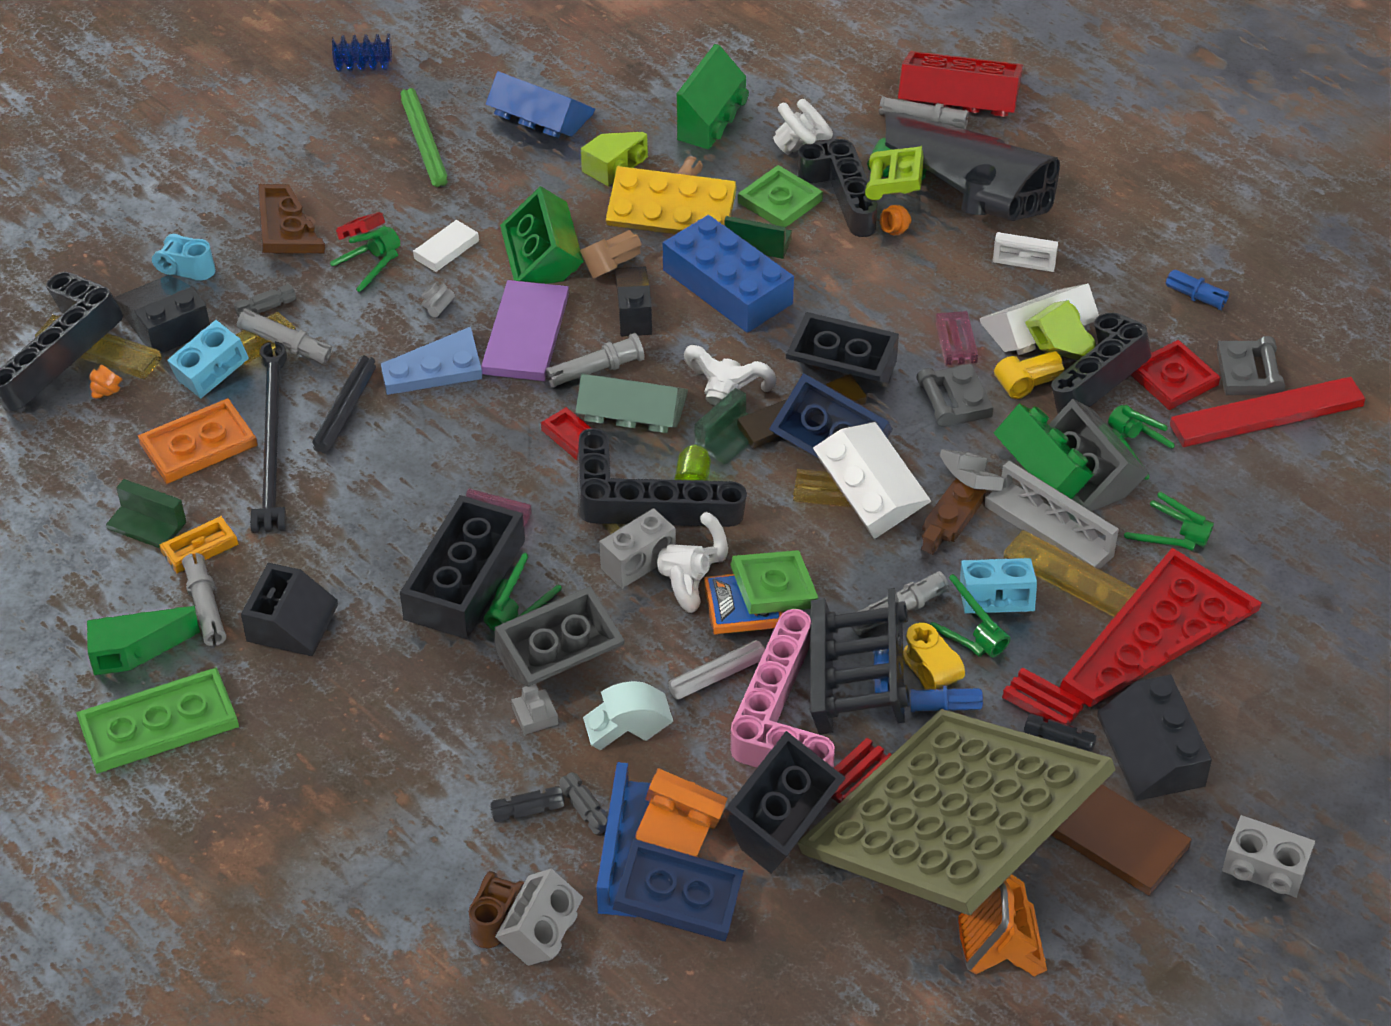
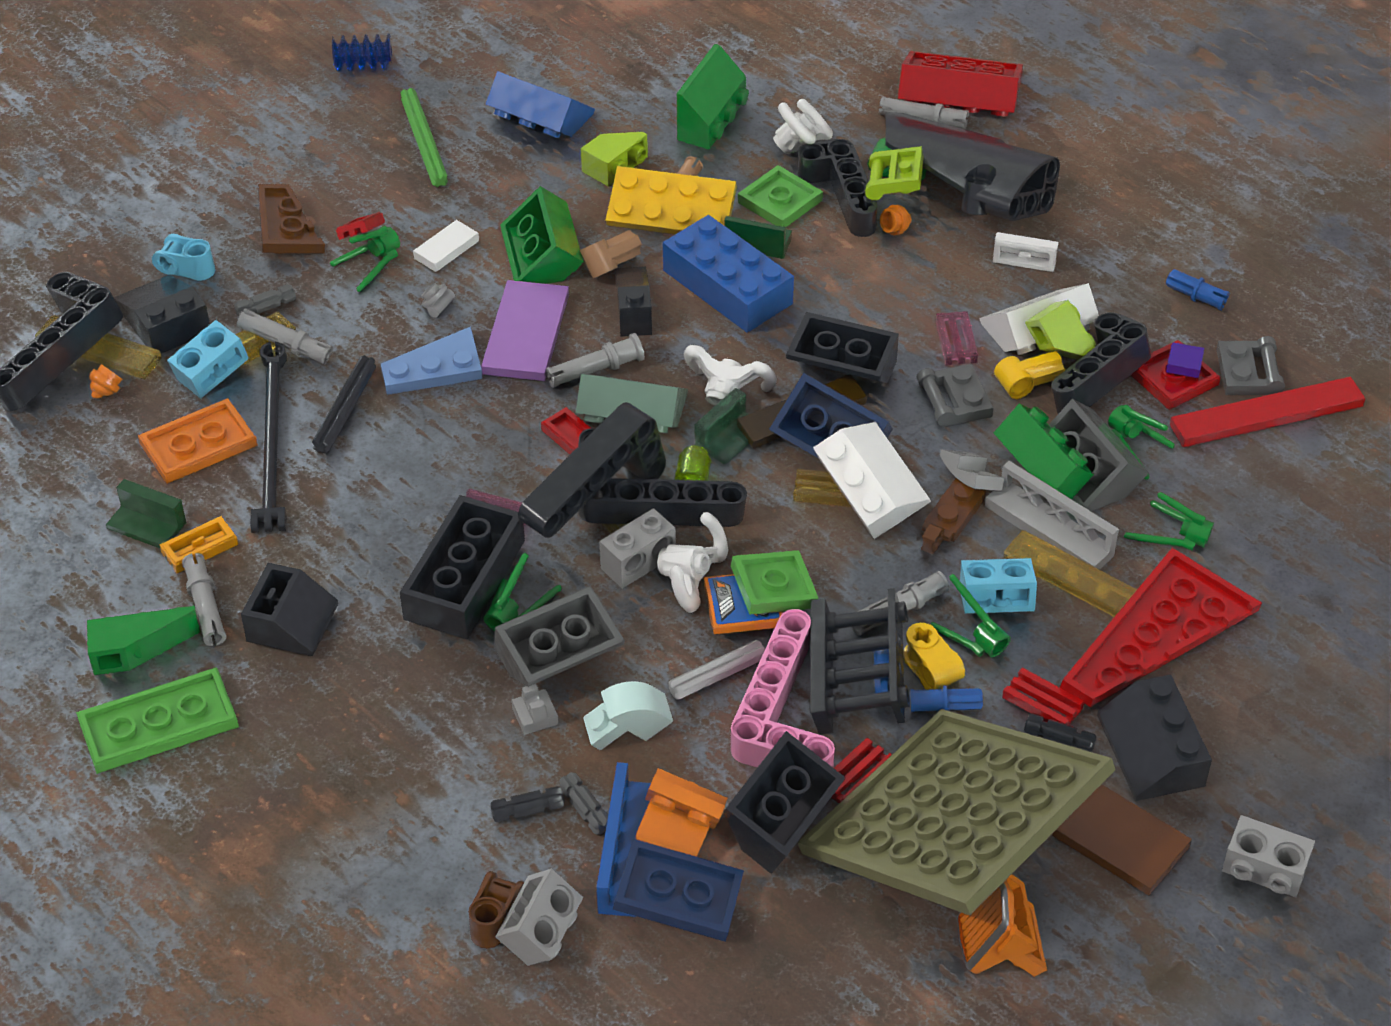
none -> black beam [518,402,666,538]
none -> dark purple tile [1166,342,1204,378]

